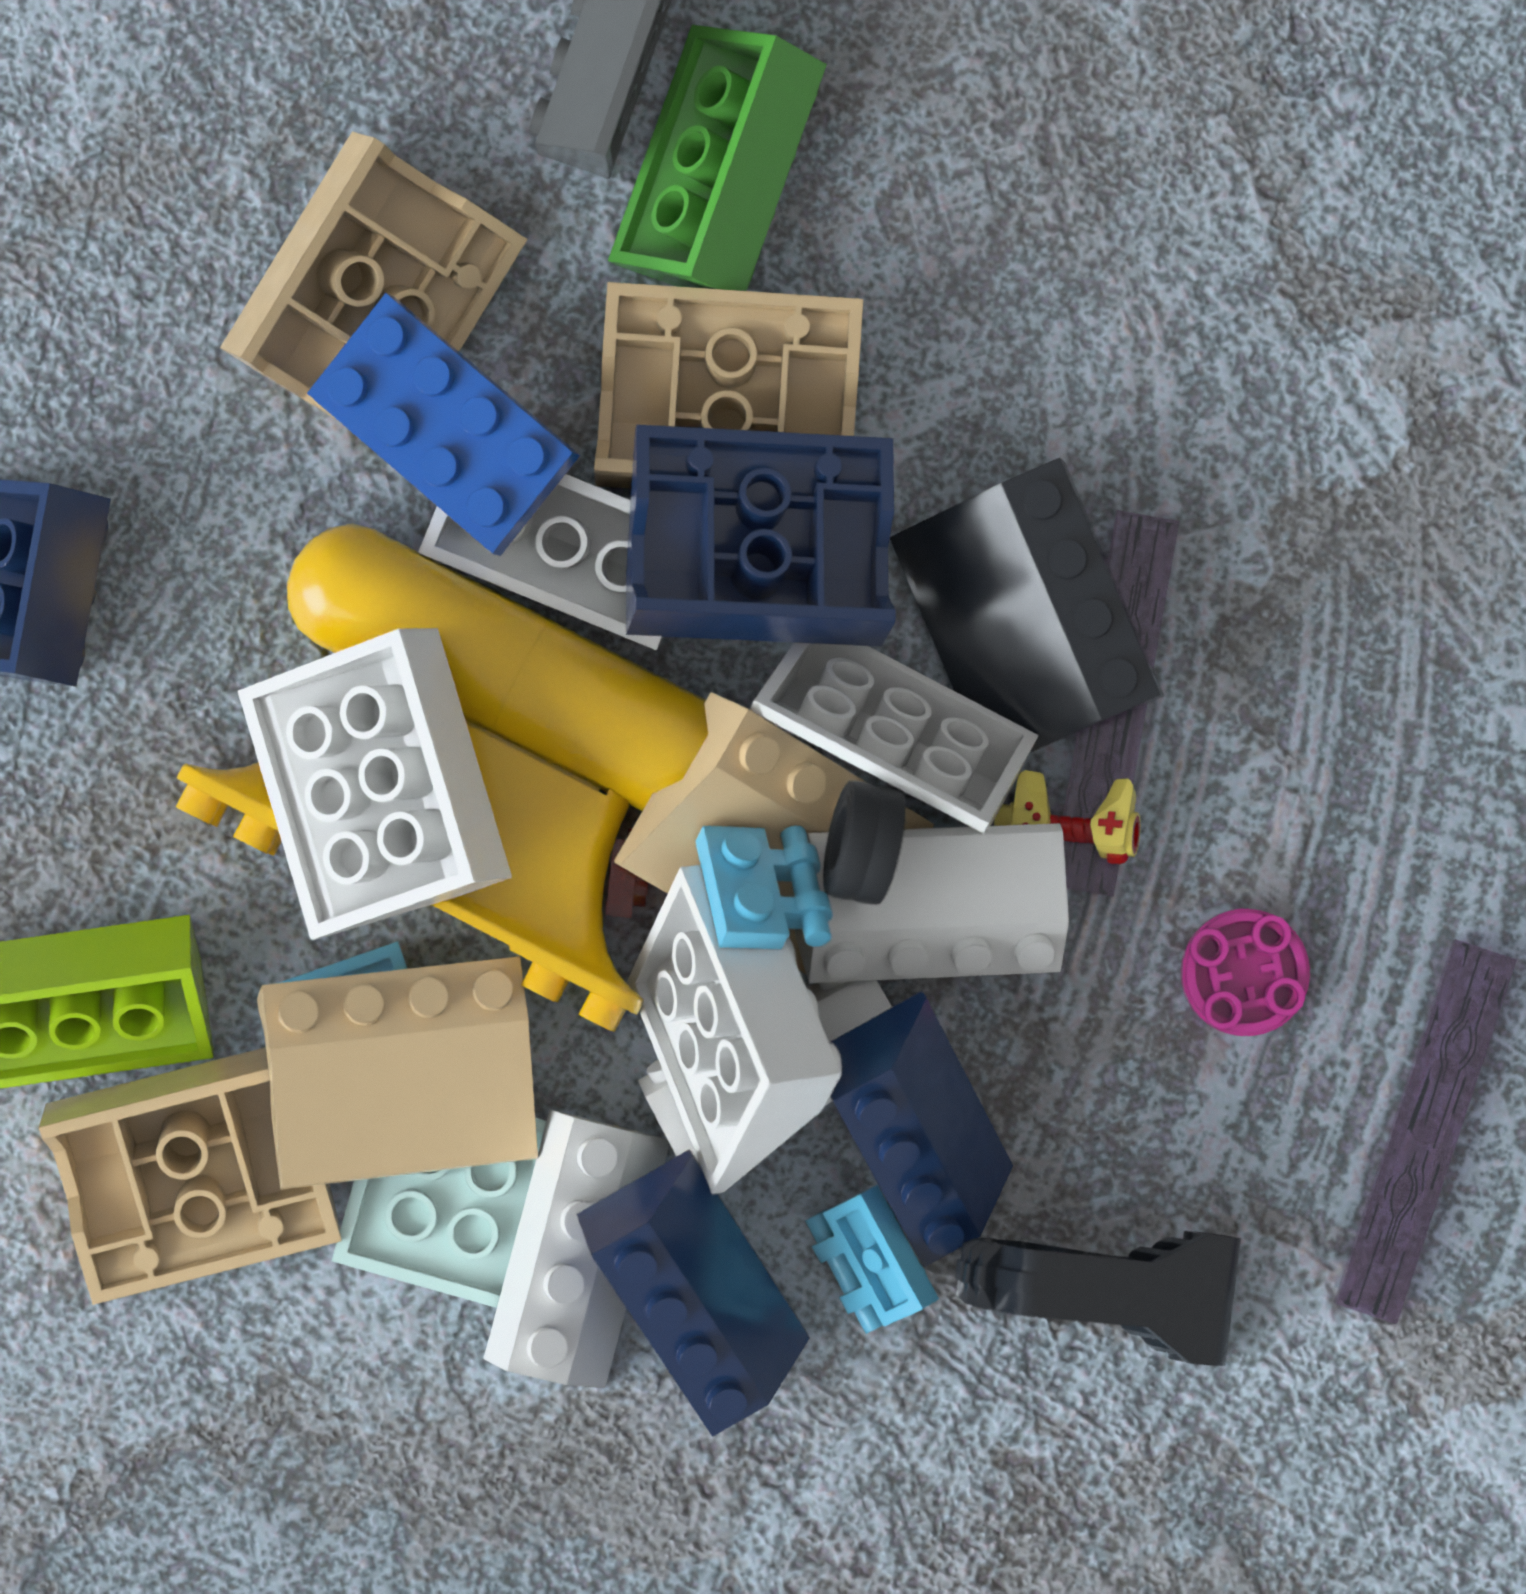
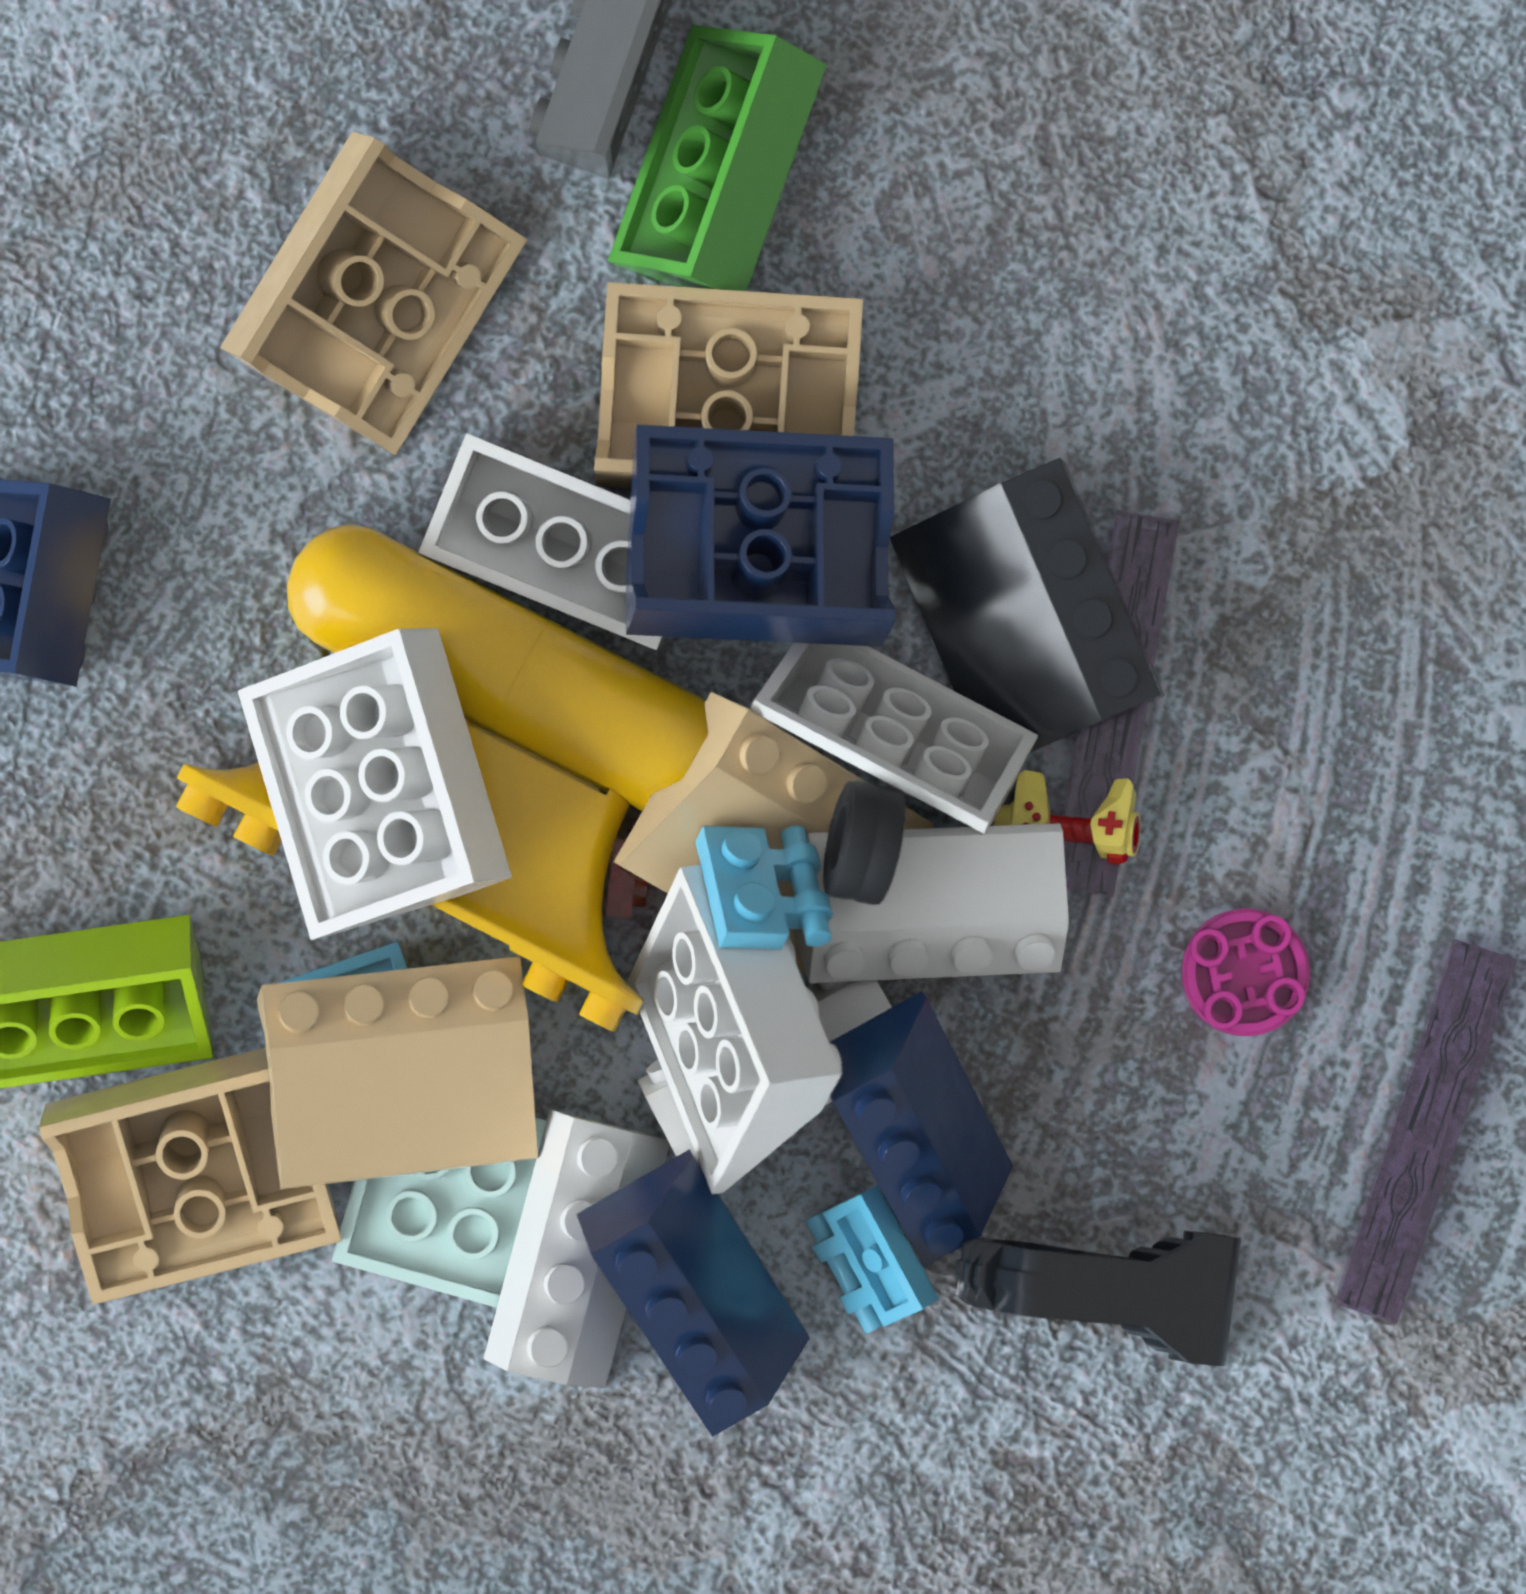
blue plate [307,293,581,556] -> none

